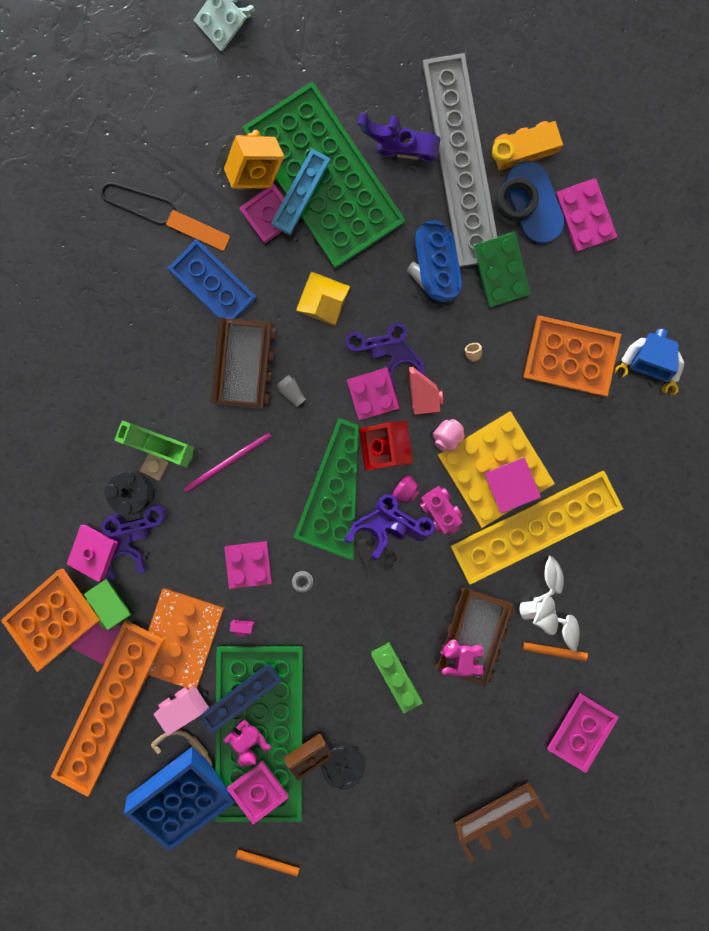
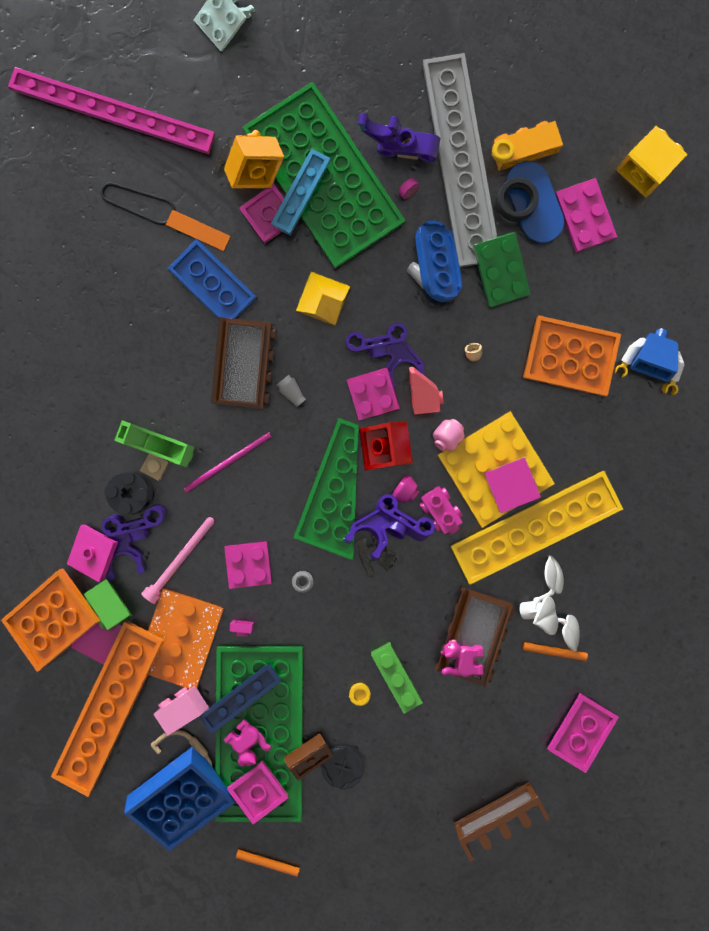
none -> dark pink plate [8,67,216,155]
none -> bright pink piece [141,517,214,604]
none -> yellow tile [349,683,371,706]
none -> dark pink tile [398,178,420,199]
none -> yellow slope [616,126,687,198]

